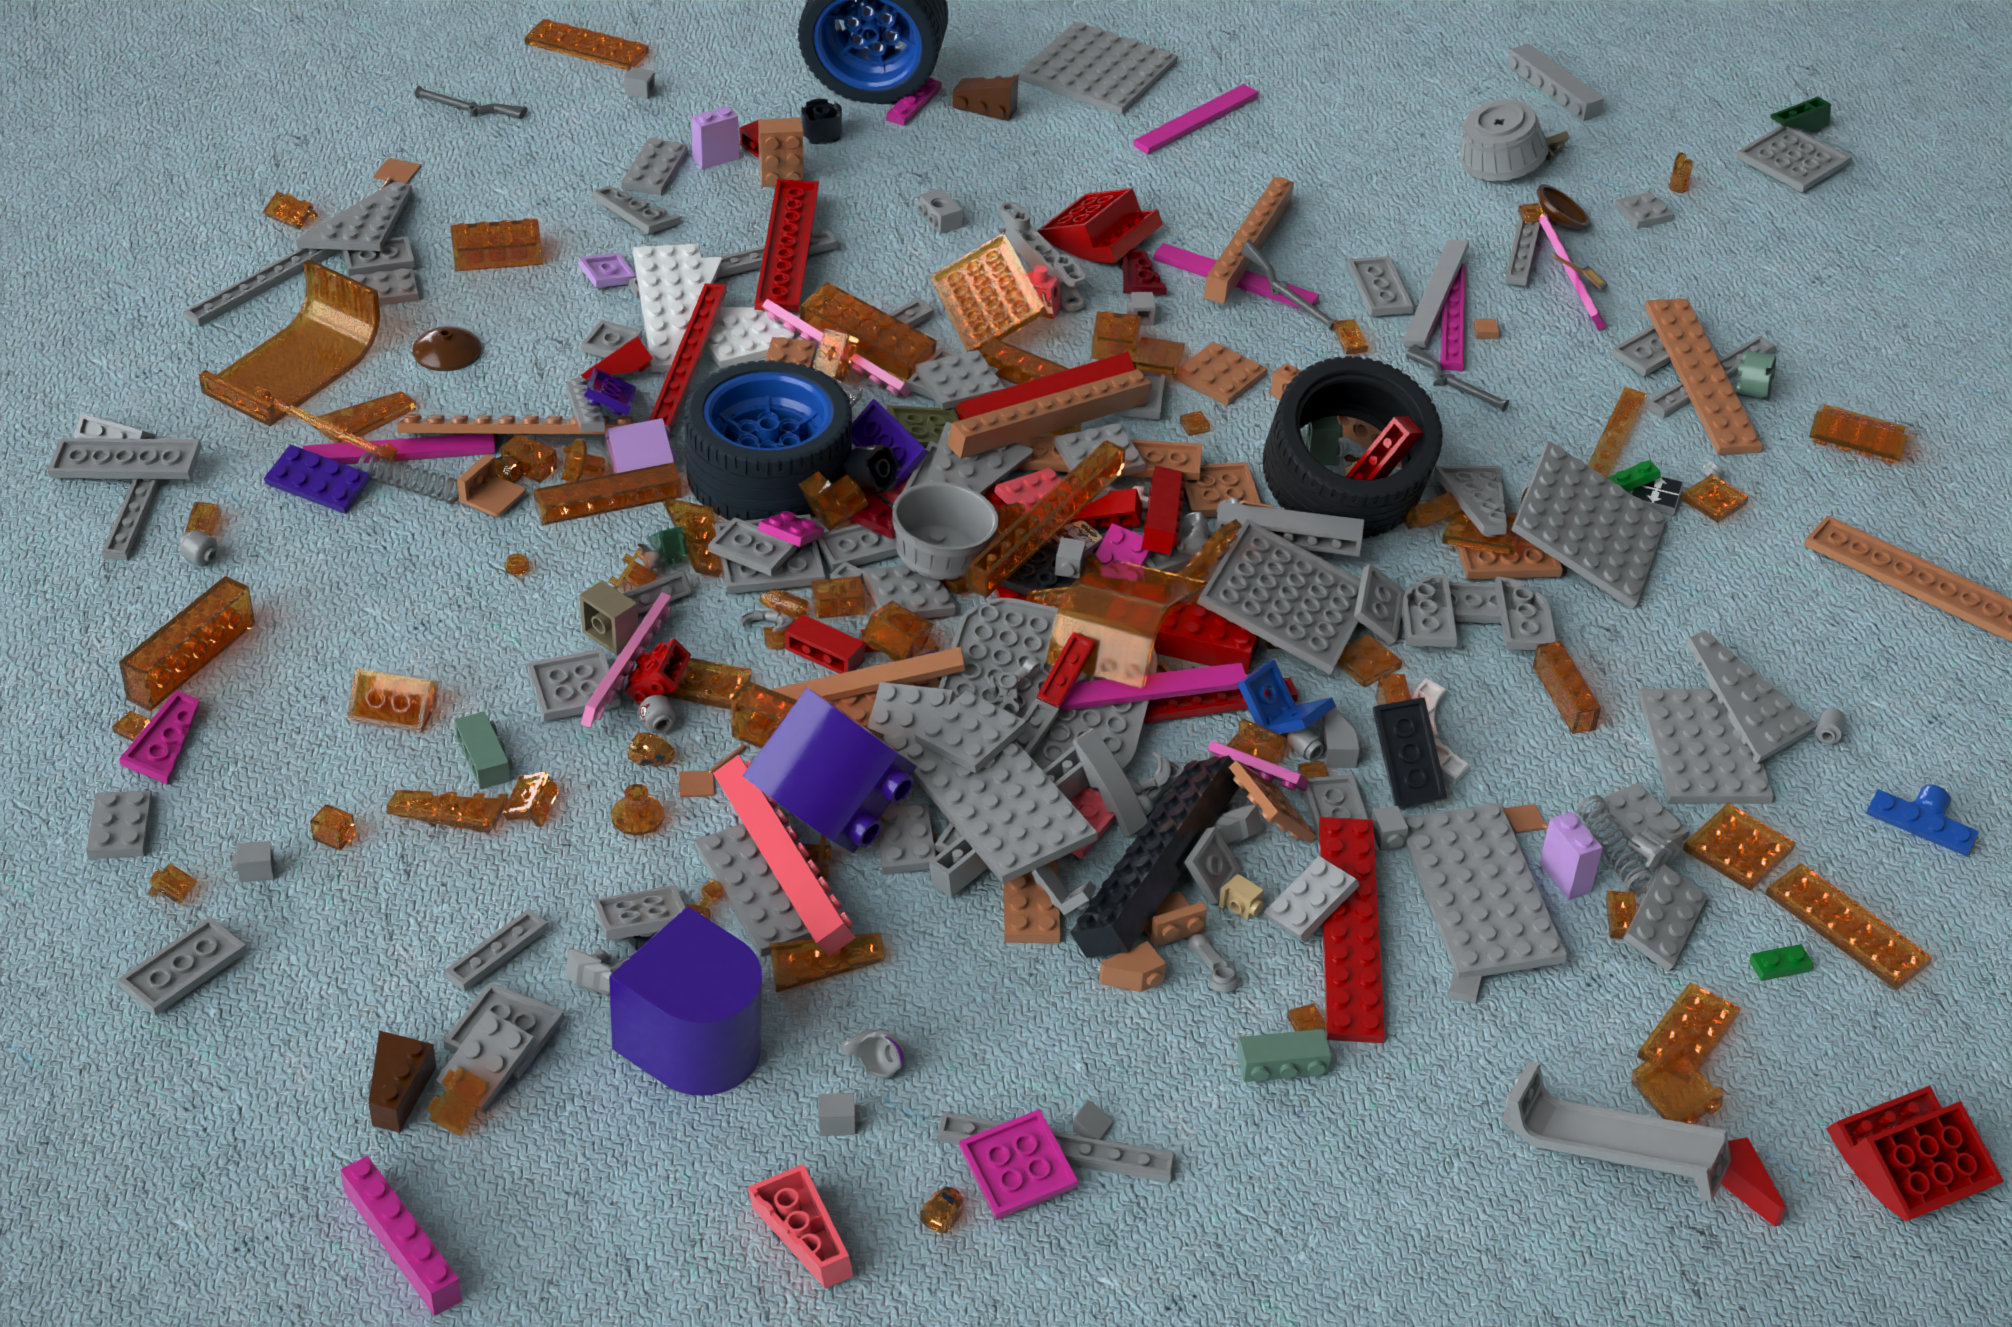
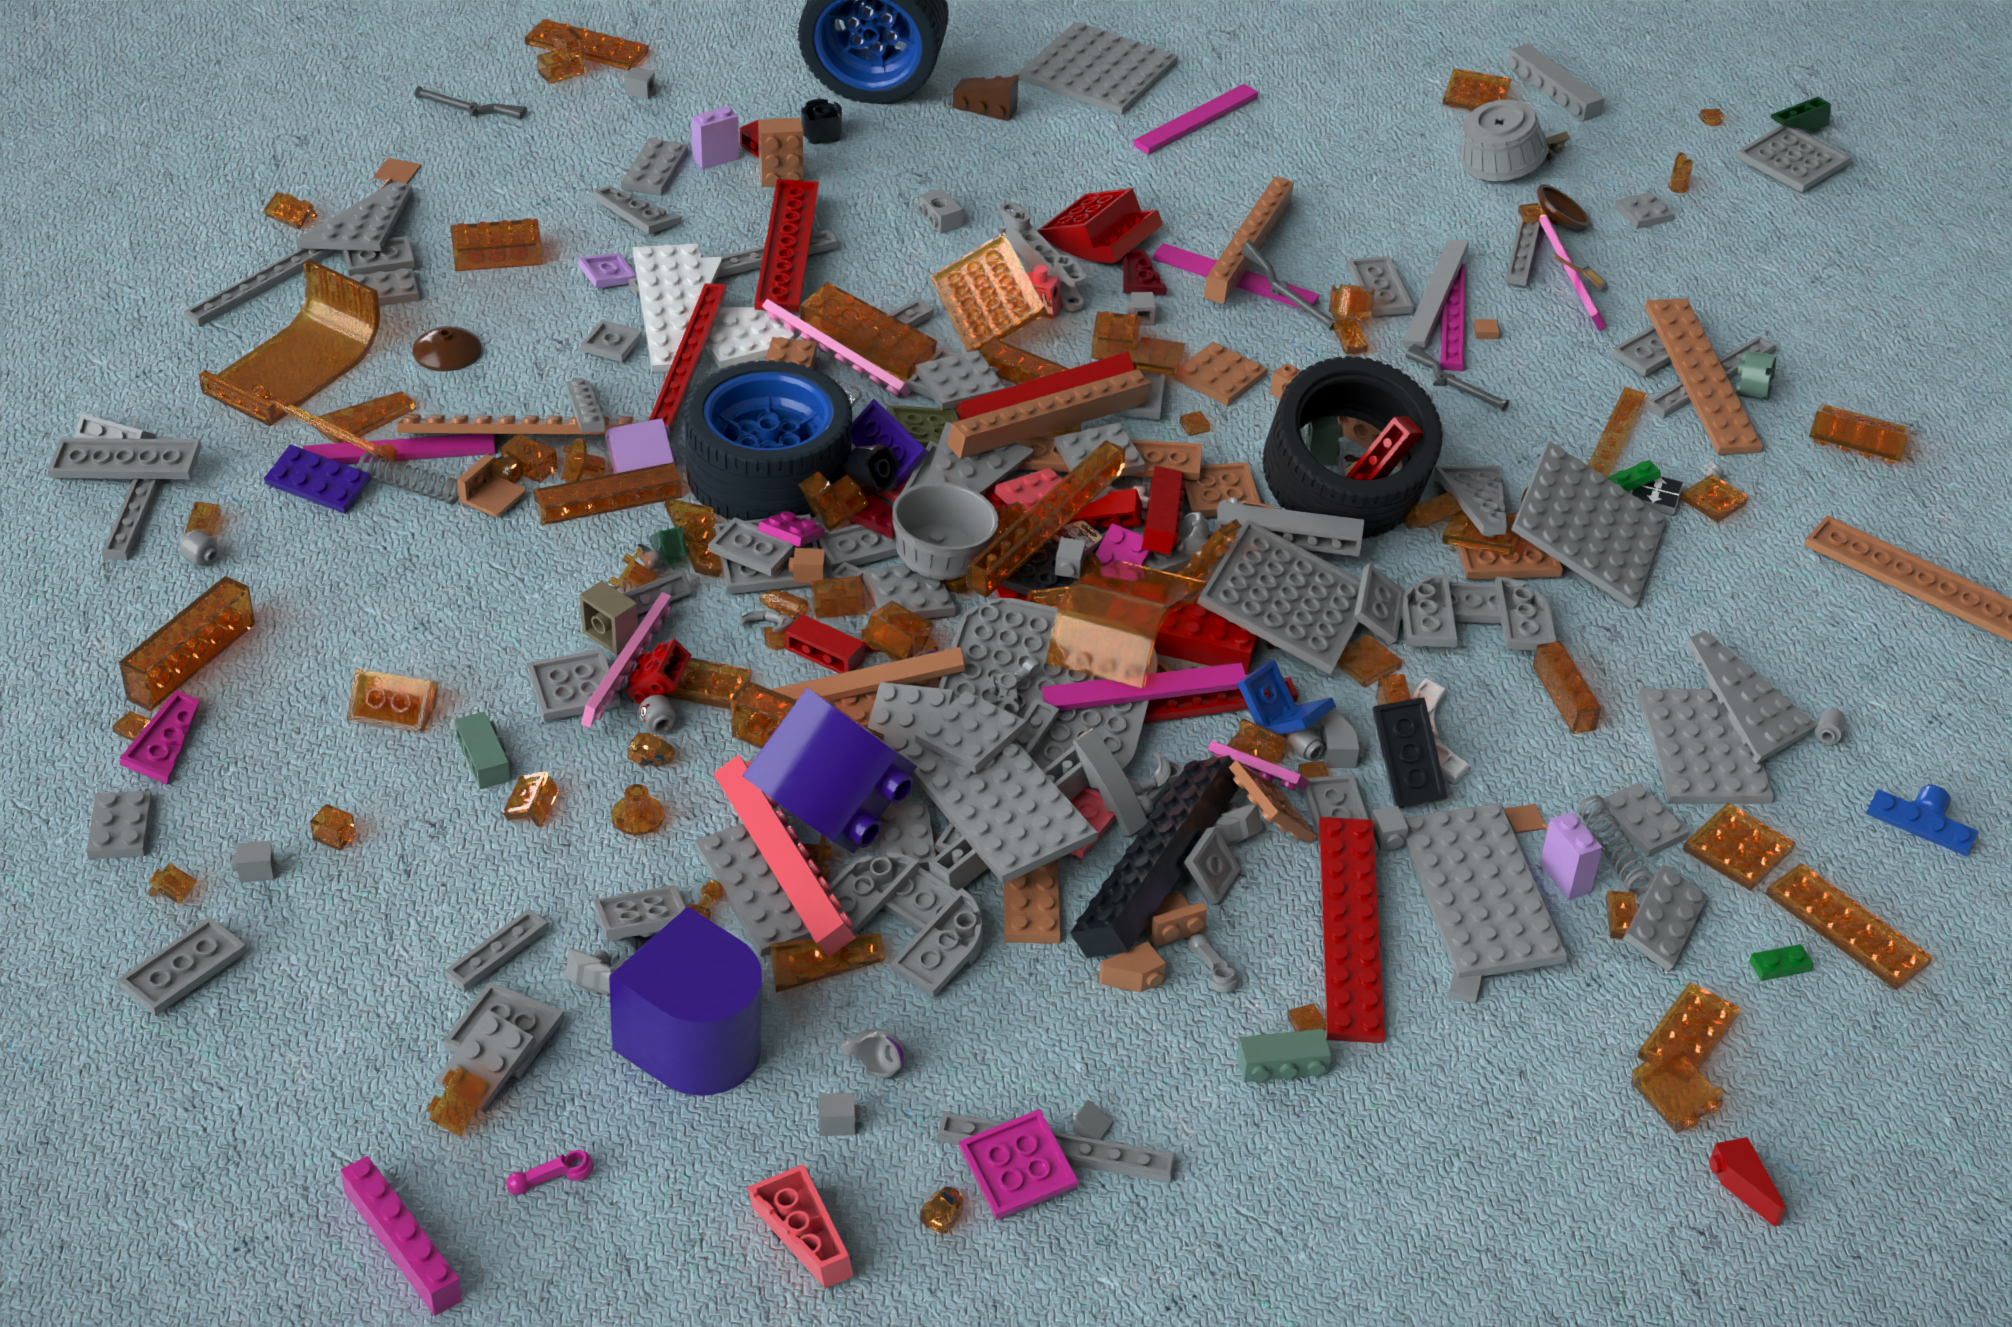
reddish brown wedge [369,1030,437,1133] -> none
clear orange wing [386,790,508,833] -> none
clear orange plate [504,553,530,576] -> none
red slope [580,336,653,379] -> none
dark purple plate [584,368,636,416] -> none
nougat piece [679,744,746,797] -> none
clear orange brick [812,327,858,382] -> none
dark pink plate [886,77,942,126] -> none
light grey bracket [1032,864,1096,915] -> none
red tile [1036,631,1097,710] -> none
tan brick [1219,874,1264,920] -> none
light grey plate [1264,856,1360,942] -> none
light grey panel [1501,1061,1731,1202] -> none
light grey connector [1628,827,1683,870] -> none
red slope [1826,1085,2004,1222] -> none
none -> dark pink piece [506,1150,594,1195]
none -> clear orange brick [537,28,585,84]
none -> nougat brick [789,548,825,584]
none -> light grey plate [828,853,984,997]
none -> clear orange brick [1328,284,1375,321]
none -> clear orange plate [1442,68,1512,111]
none -> clear orange tile [1699,109,1723,126]

